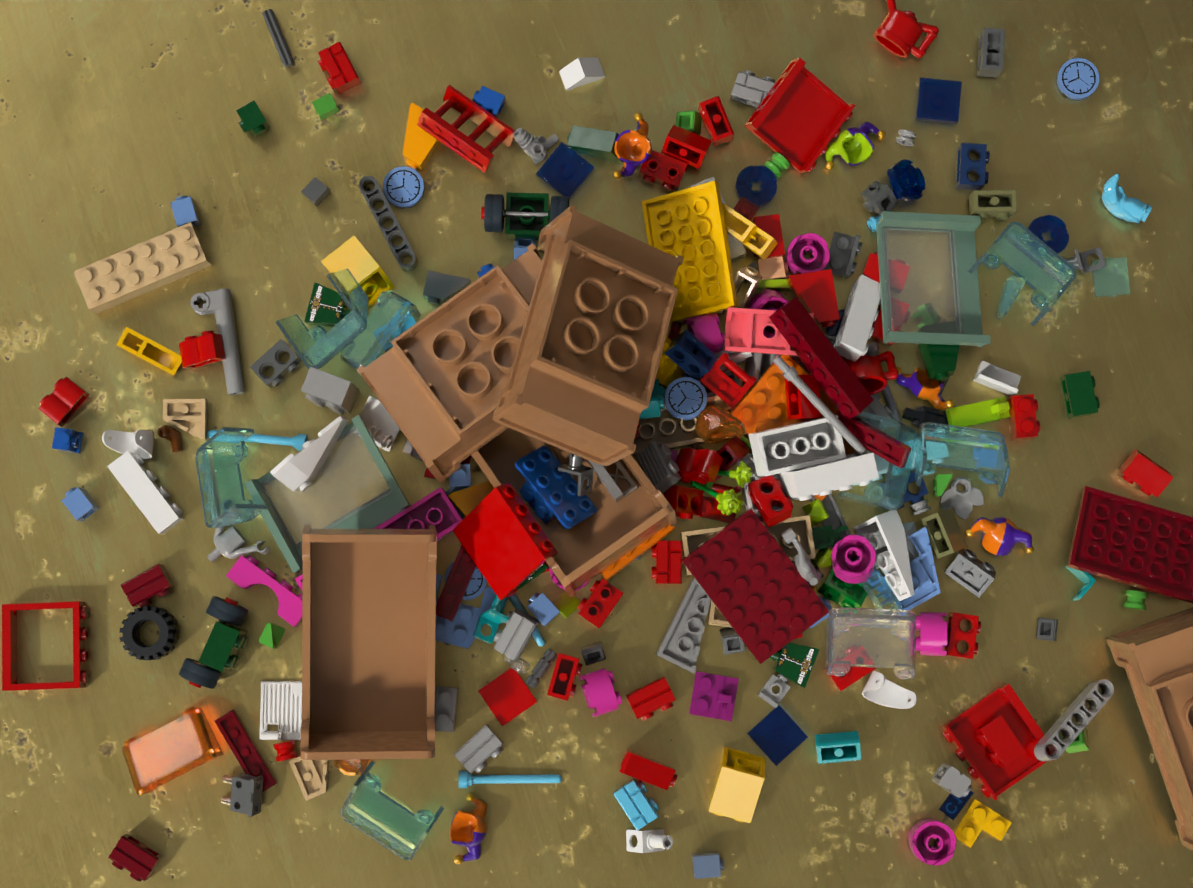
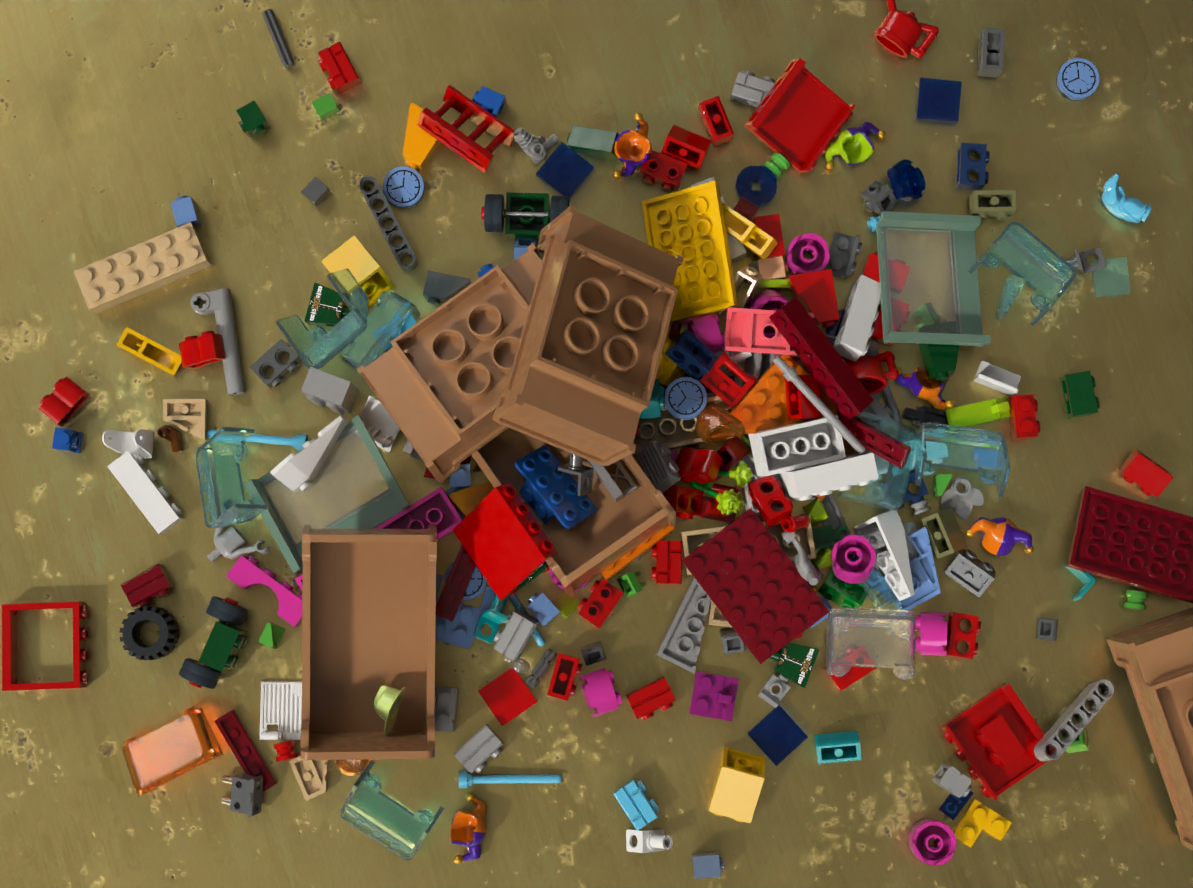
medium blue brick [61,487,100,522] -> none
dark red brick [109,834,163,882] -> none
white slope [559,57,605,91] -> none
red slope [619,749,678,790] -> none
bright green slope [676,111,702,135] -> none
white piece [862,671,917,709] -> none
light grey bush [896,129,917,146] -> none
clear blue plate [1025,215,1069,258] -> none
none -> yellowish green piece [374,685,406,735]
none -> bright green tile [617,571,646,598]
none -> red pin [782,514,810,533]

